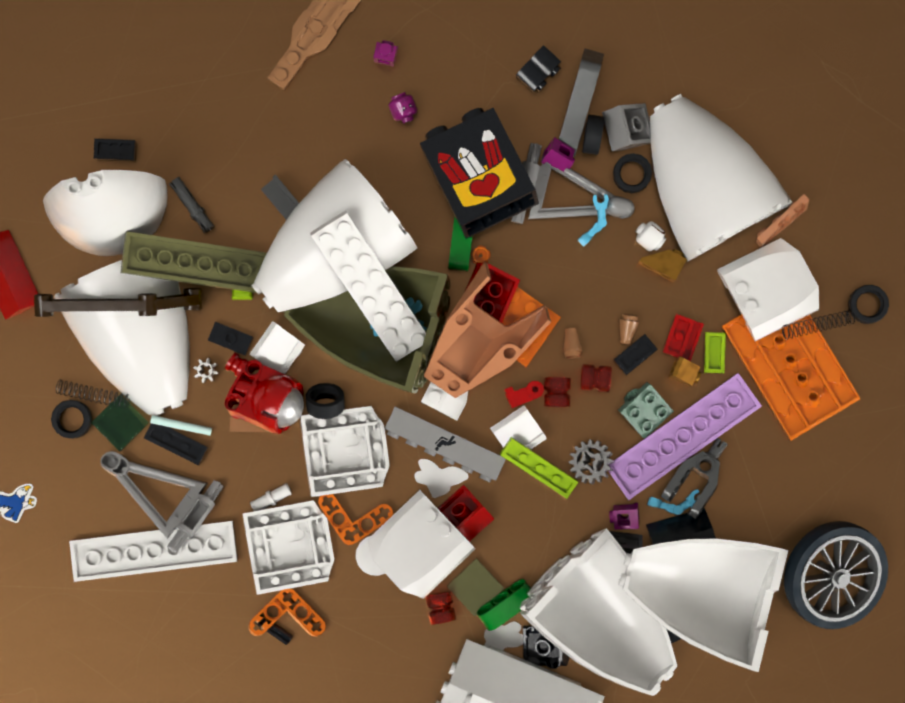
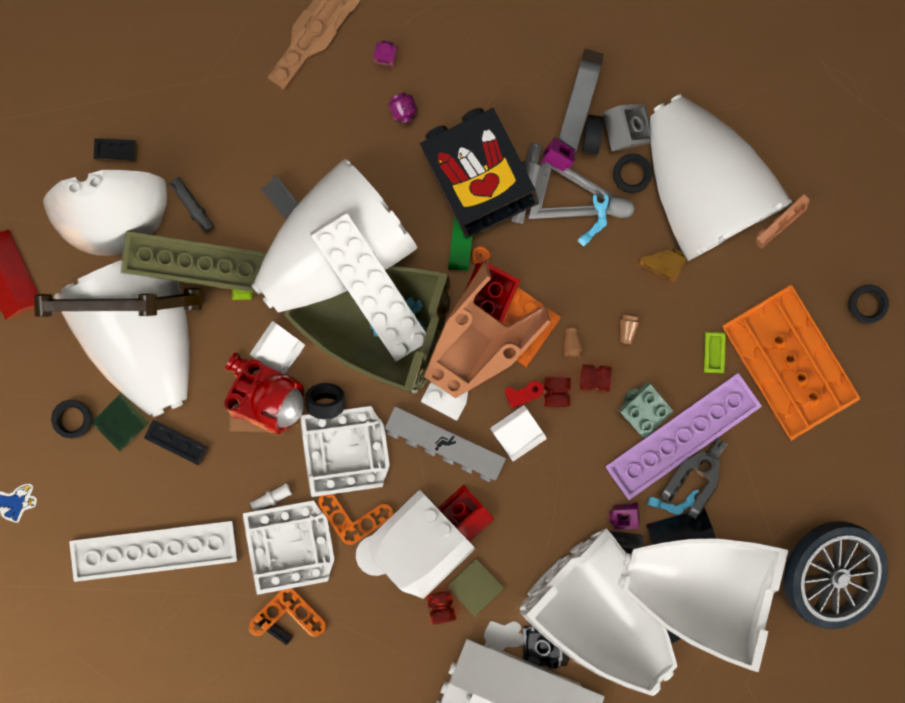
black piece [56,379,130,409] -> none
light grey piece [100,451,224,553] -> none
light aqua bar [150,415,212,436] -> none
white gear [193,358,219,383] -> none
black plate [208,322,253,356] -> none
white sticker [415,459,468,498] -> none
green beam [476,579,531,631] -> none
lime plate [500,437,578,499] -> none
black brick [516,45,561,93] -> none
light grey gear [569,439,614,485] -> none
black plate [614,334,658,375] -> none
white head [635,221,666,251] -> none
red plate [662,314,704,362] -> none
pearl gold slope [668,356,701,387] -> none
white wedge [717,238,819,341] -> none
piece [782,310,855,340] -> none

